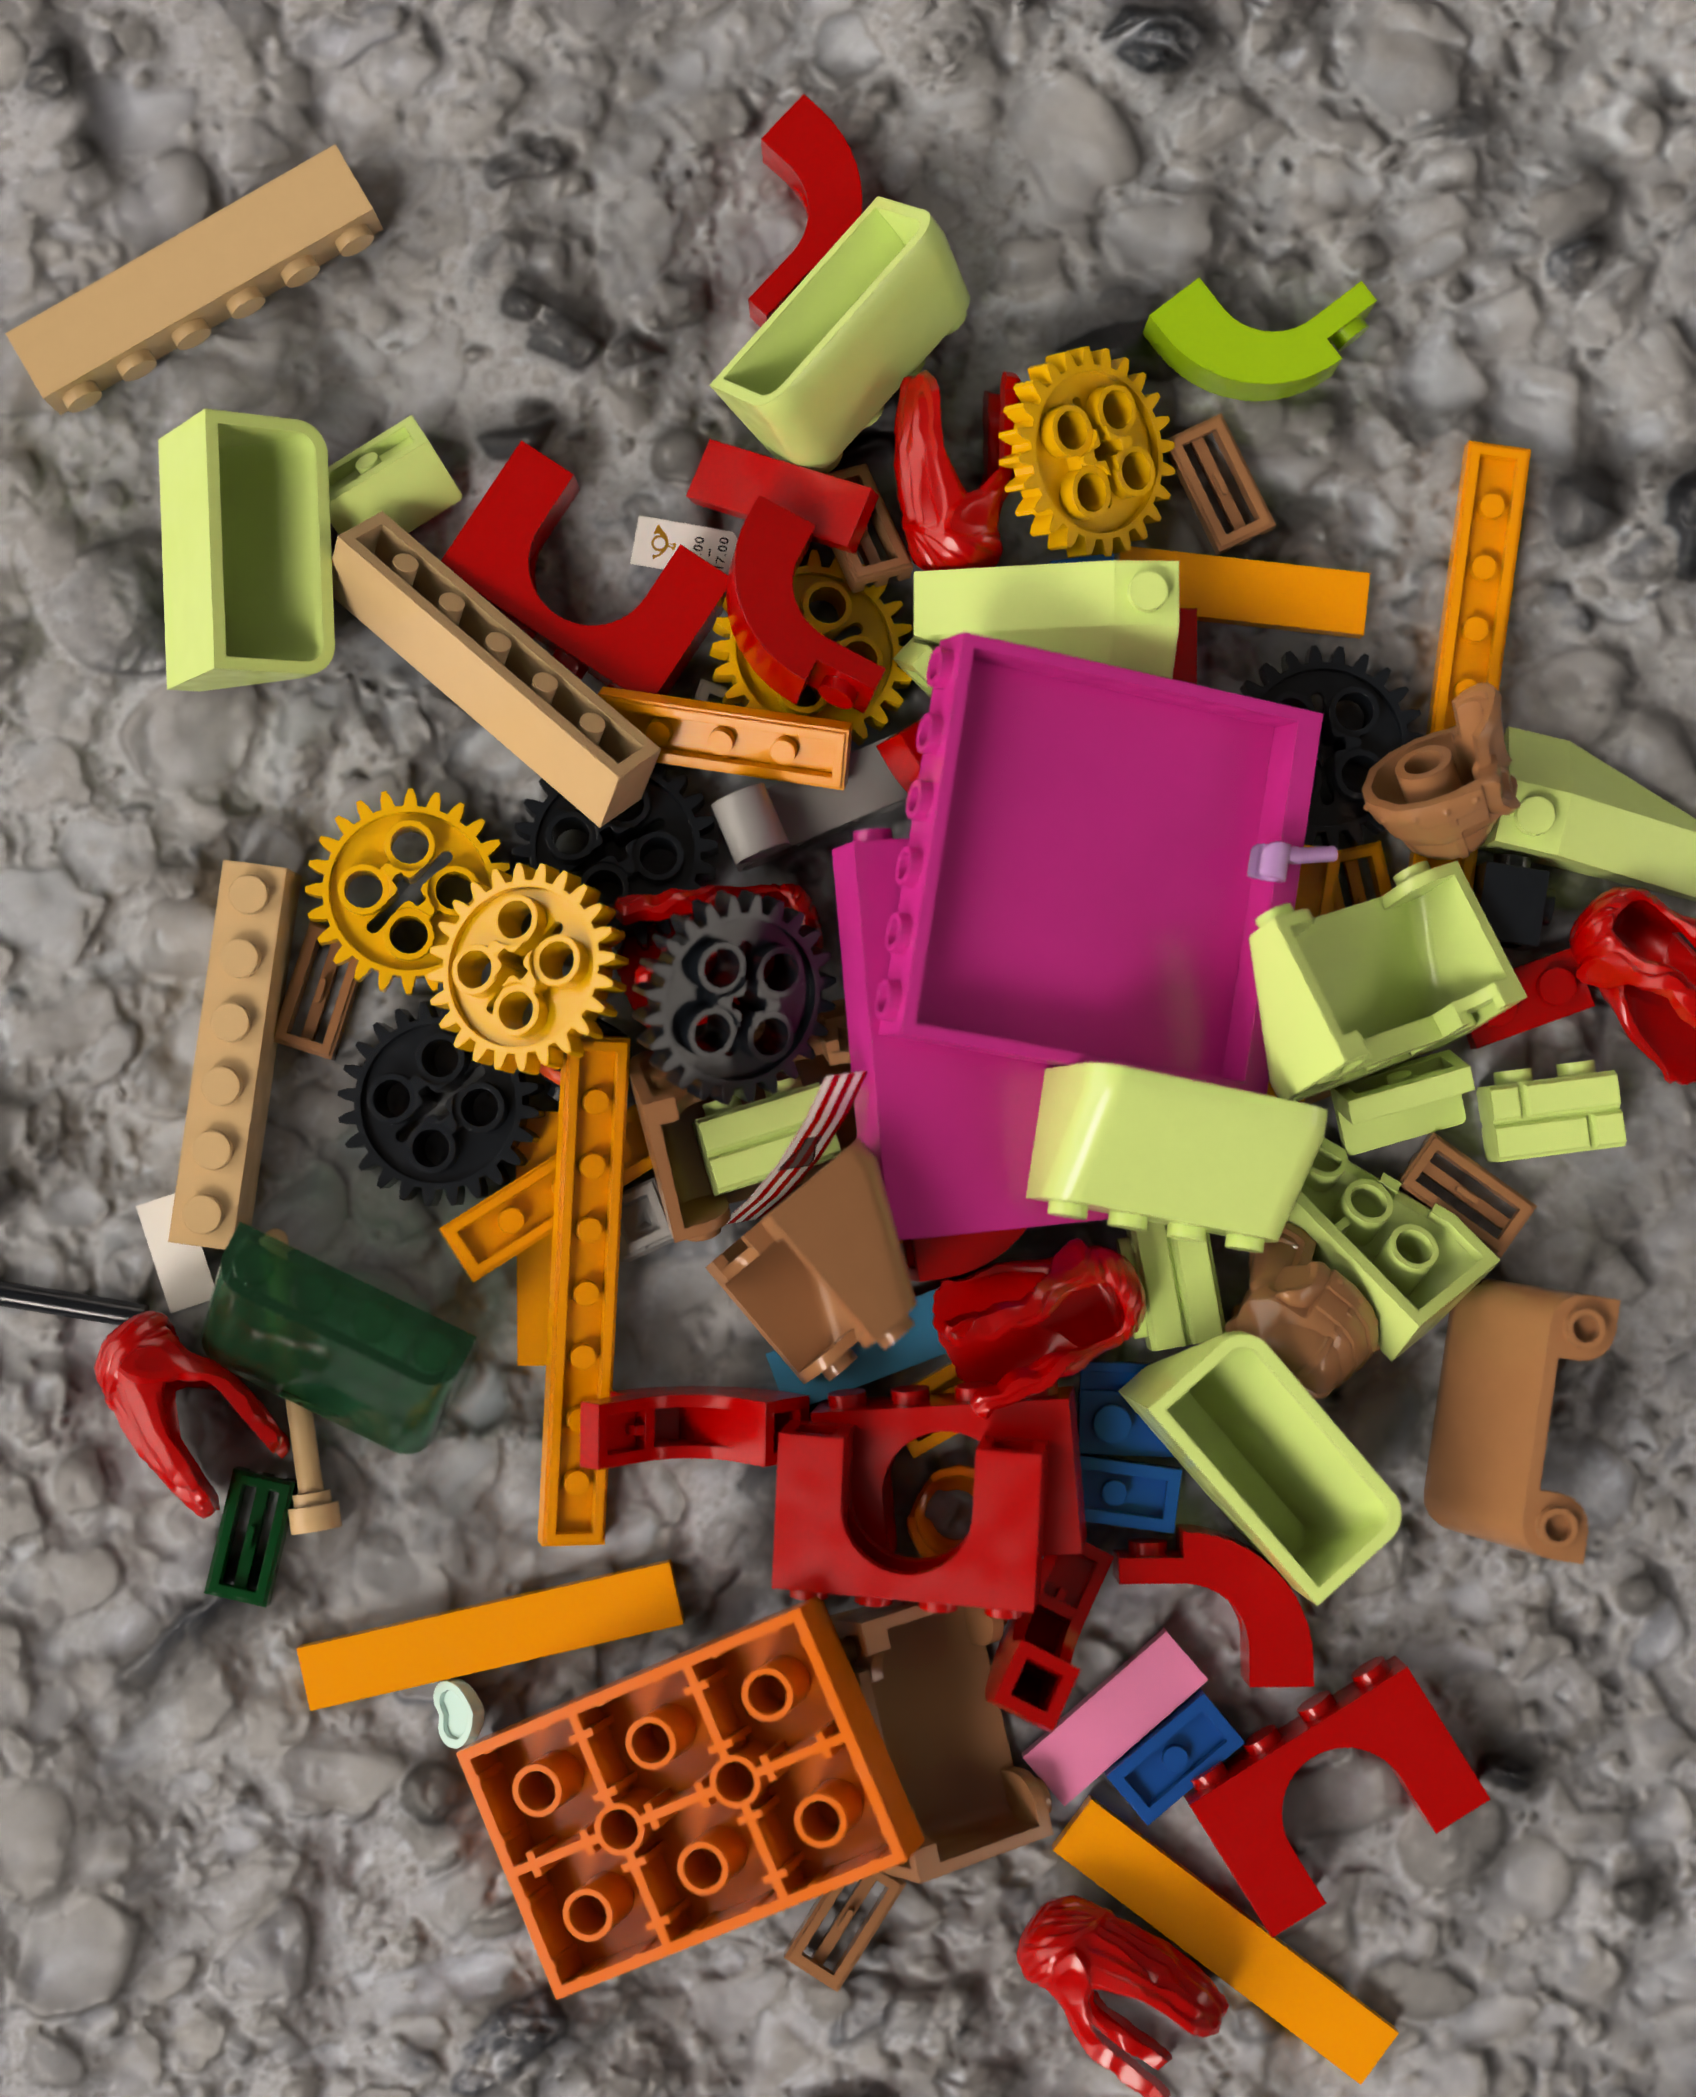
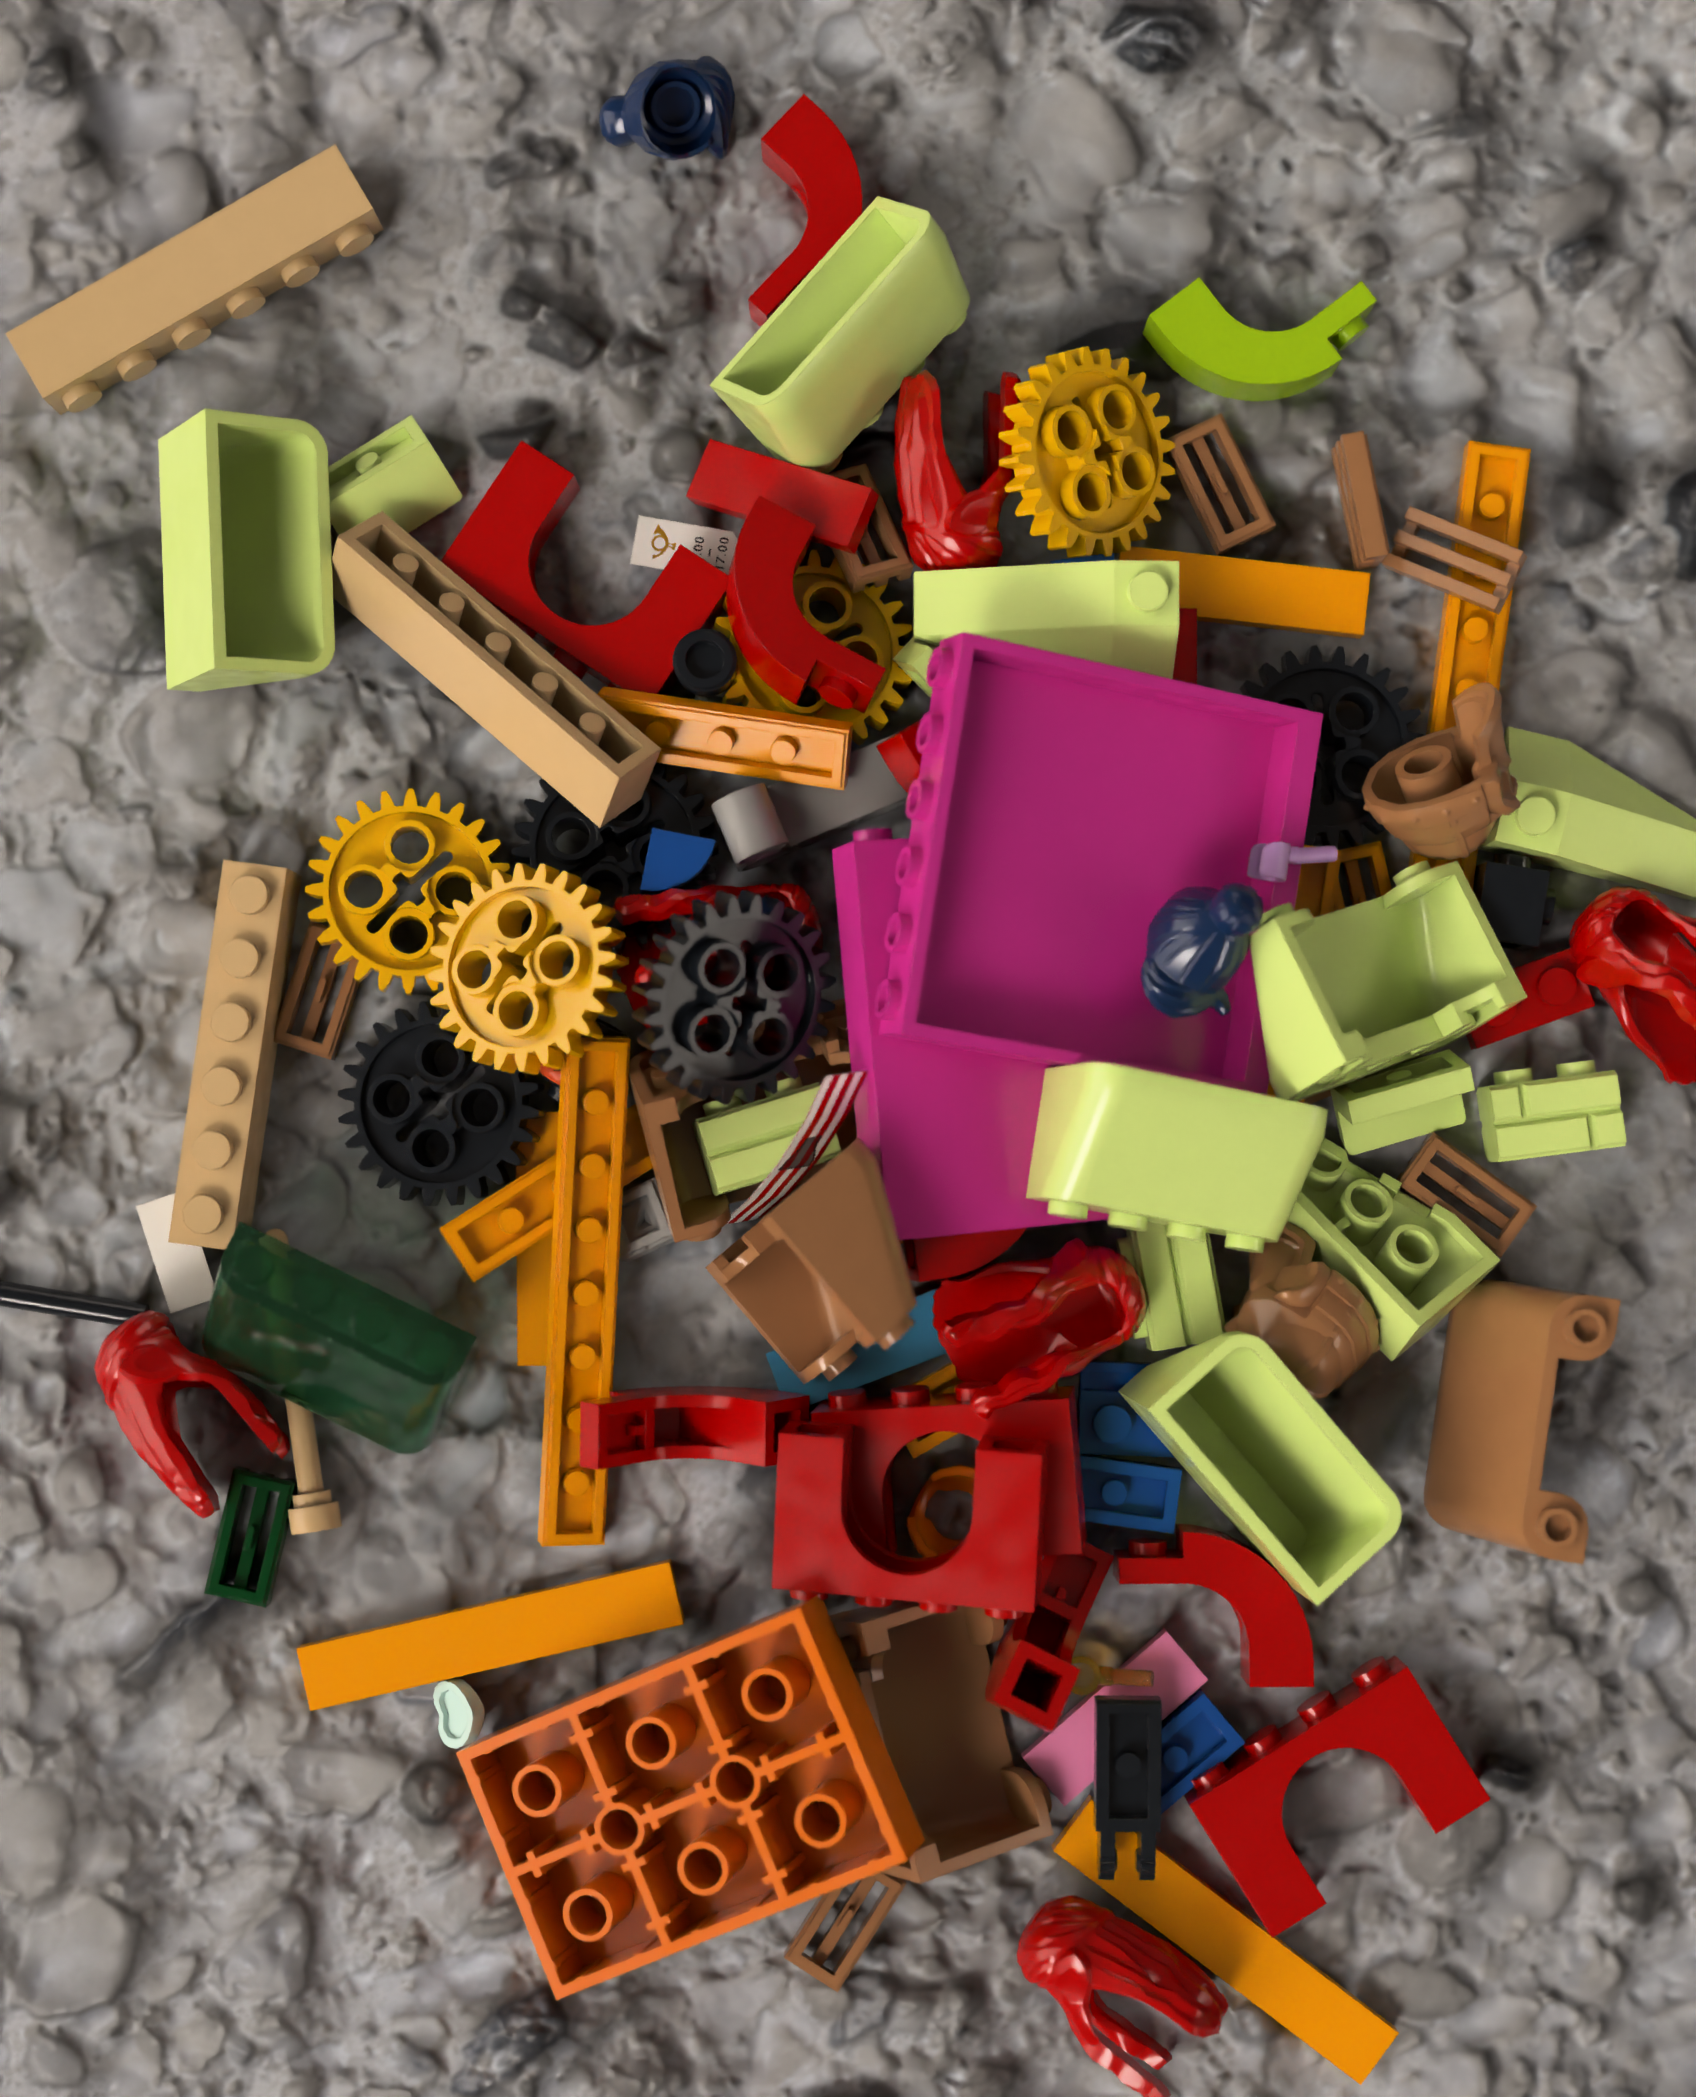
none -> dark blue hair [599,56,735,161]
none -> blue tile [640,828,715,895]
none -> black tile [673,629,738,697]
none -> clear yellow hand [1071,1654,1154,1695]
none -> black hinge [1093,1695,1162,1880]
none -> dark blue hair [1141,883,1263,1018]
none -> medium nougat tile [1331,431,1390,571]
none -> medium nougat tile [1382,506,1527,615]

